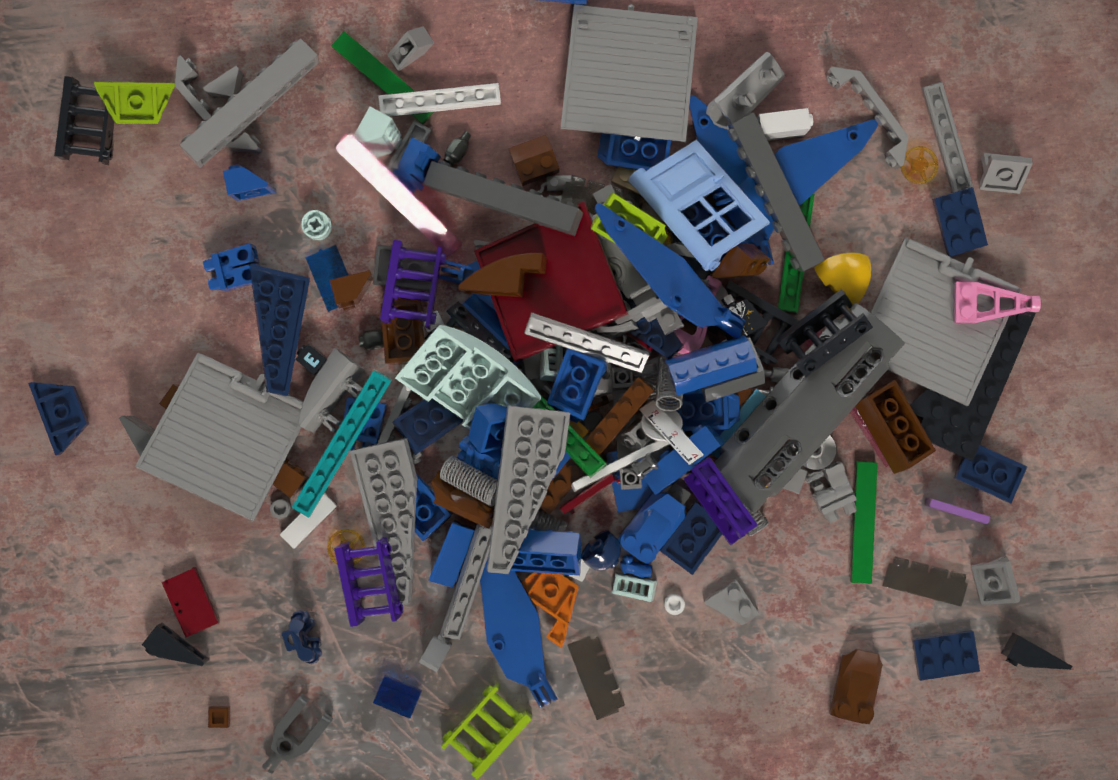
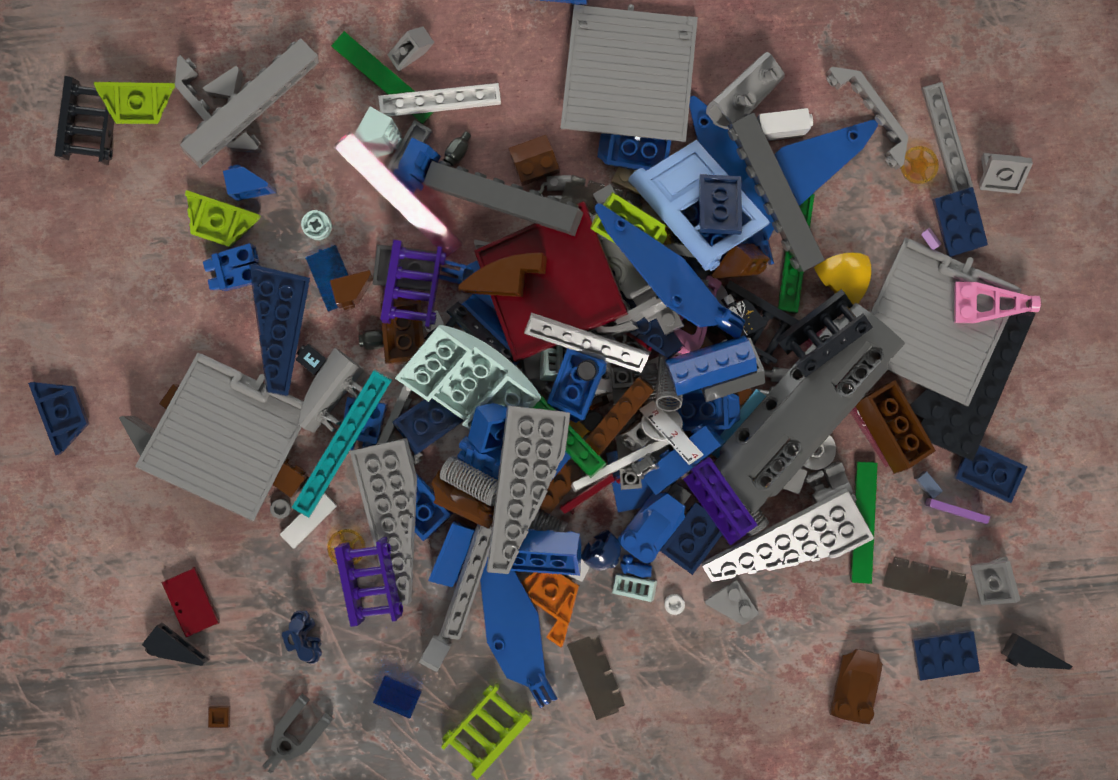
none -> lime wing [185,190,261,248]
none -> flat silver tile [577,359,599,381]
none -> dark blue plate [699,174,742,235]
none -> wing [702,488,874,582]
none -> sand blue piece [914,471,943,499]
none -> lavender tile [922,227,941,250]

